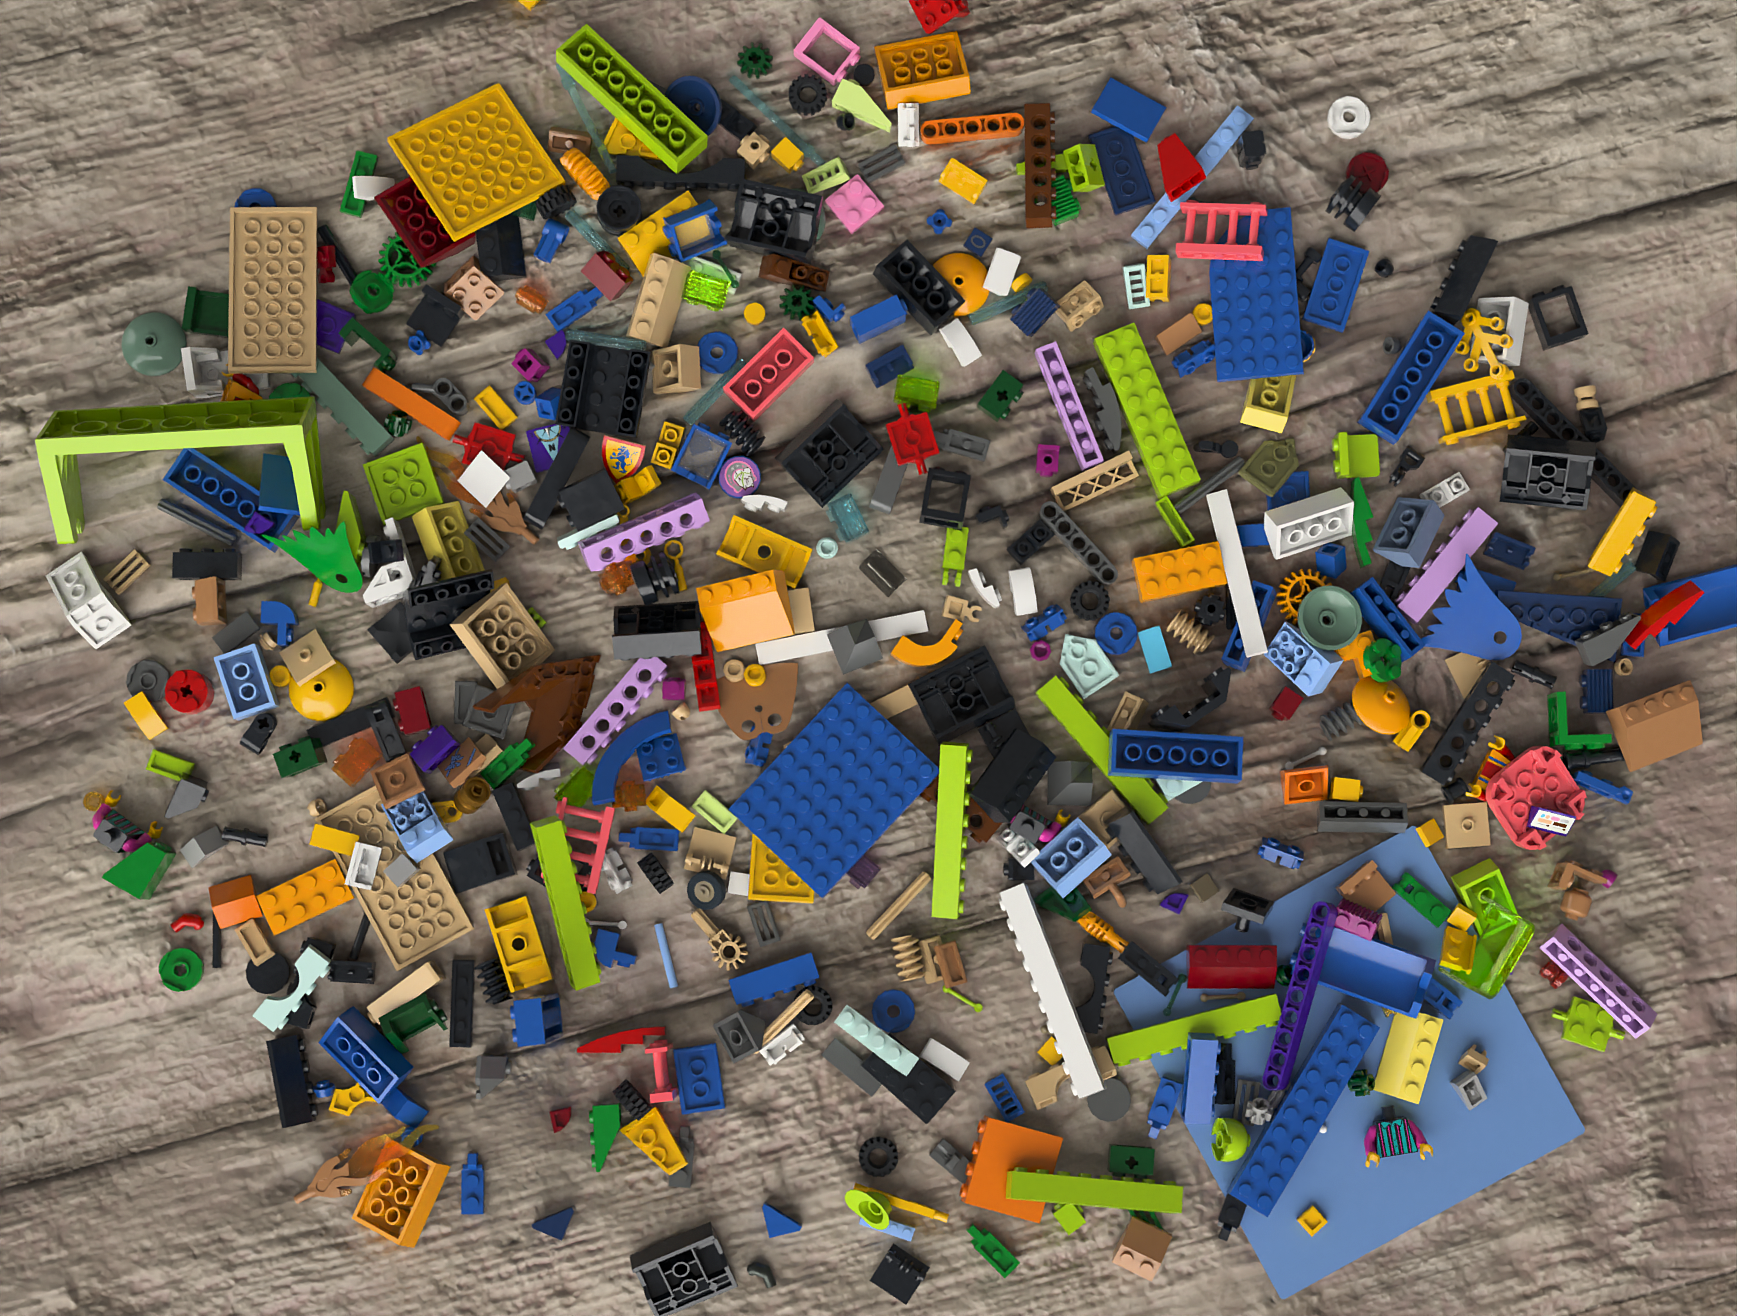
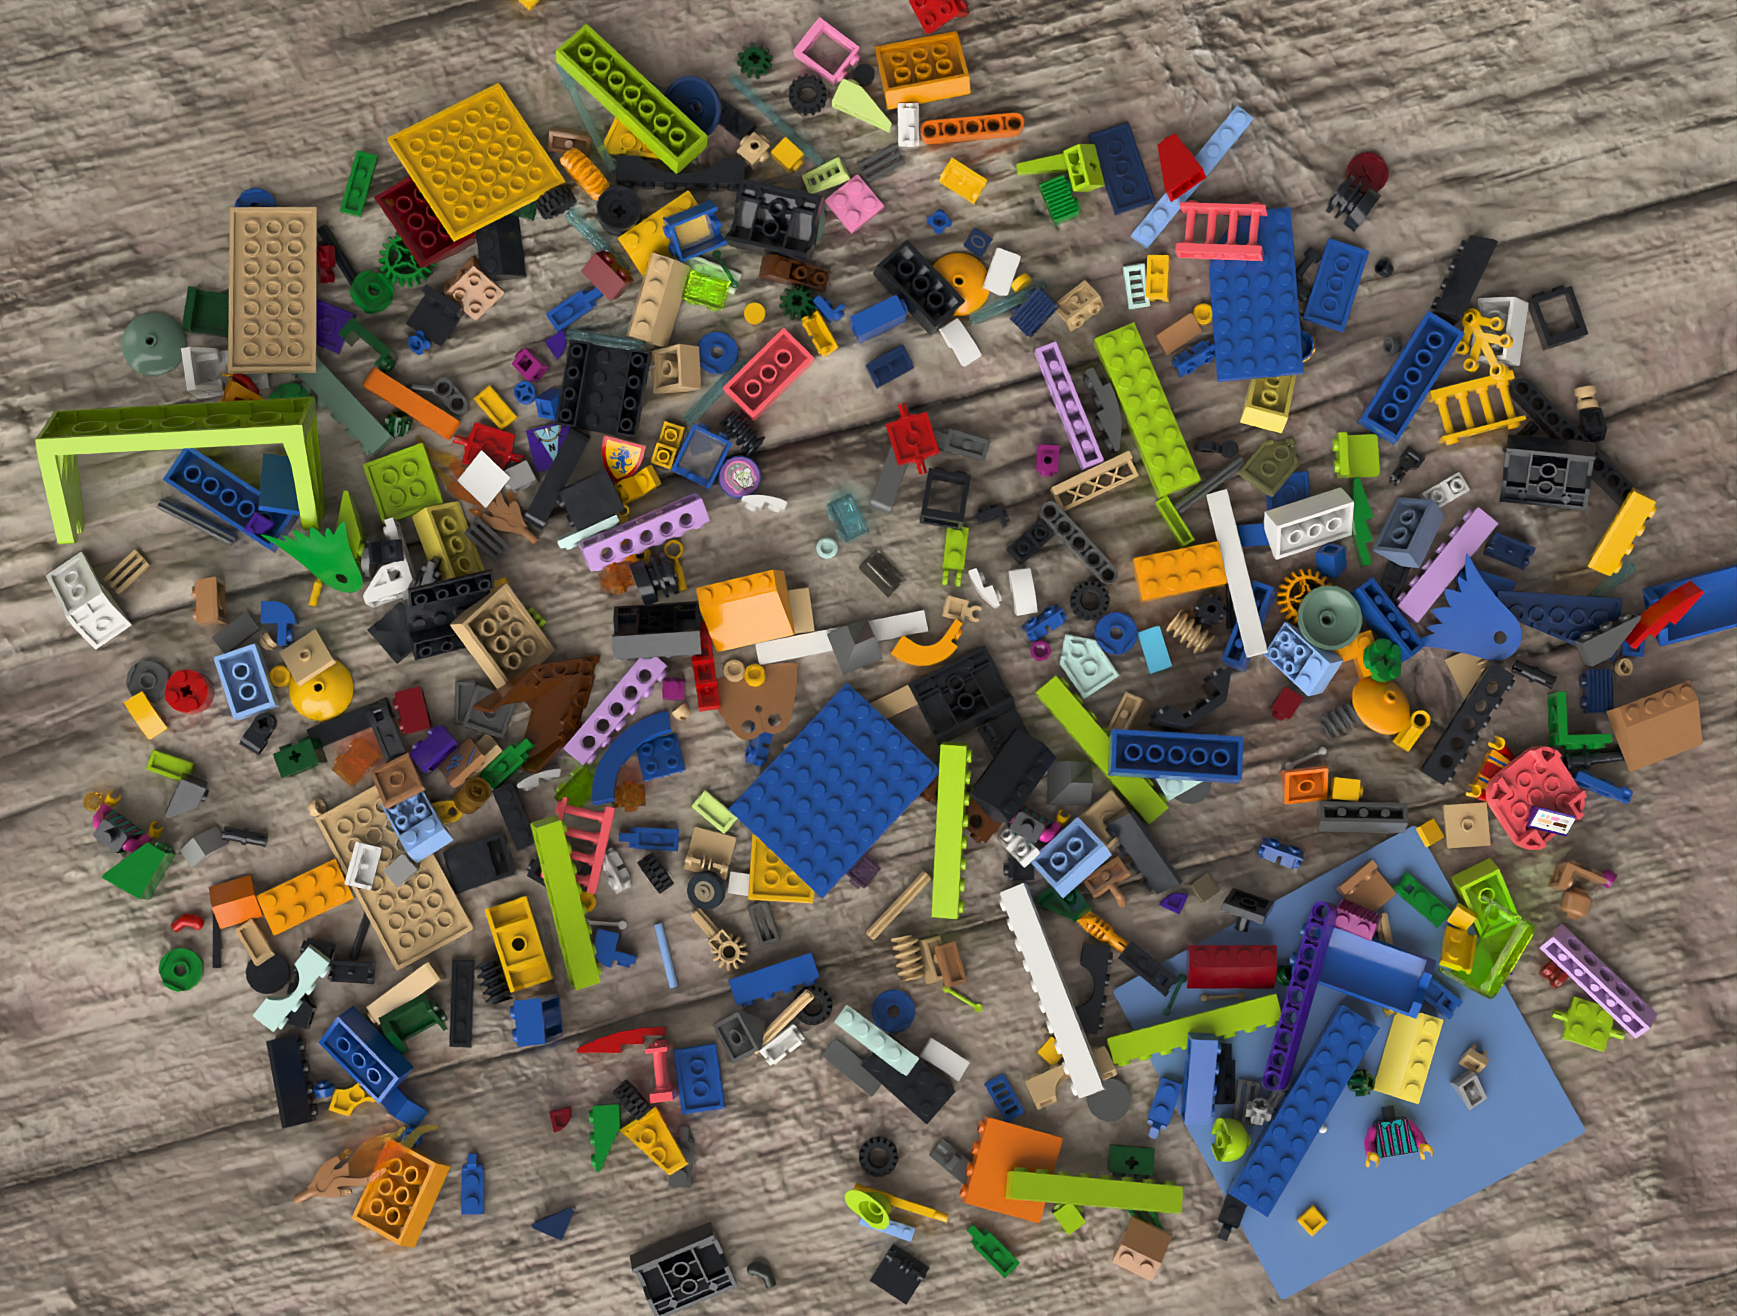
black brick [172,548,242,580] -> none
yellow slope [309,823,360,856] -> none
white slope [352,176,395,201] -> none
dark grey slope [475,1054,512,1099] -> none
clear orange brick [515,285,548,315] -> none
blue piece [533,218,570,264] -> none
yellow slope [644,785,696,833] -> none
yellow piece [716,515,813,590] -> none
blue slope [762,1202,802,1238] -> none
black piece [775,399,884,508] -> none
black hinge [836,113,855,131] -> none
clear neon green brick [893,374,940,412] -> none
dark green brick [977,370,1024,422] -> none
reddish brown brick [1024,103,1056,229] -> none
blue tile [1091,77,1166,143] -> none
black brick [1236,130,1266,170] -> none
white tile [1327,96,1370,139] -> none
black bush [1441,777,1470,804] -> none
black panel [1634,531,1680,582] -> none

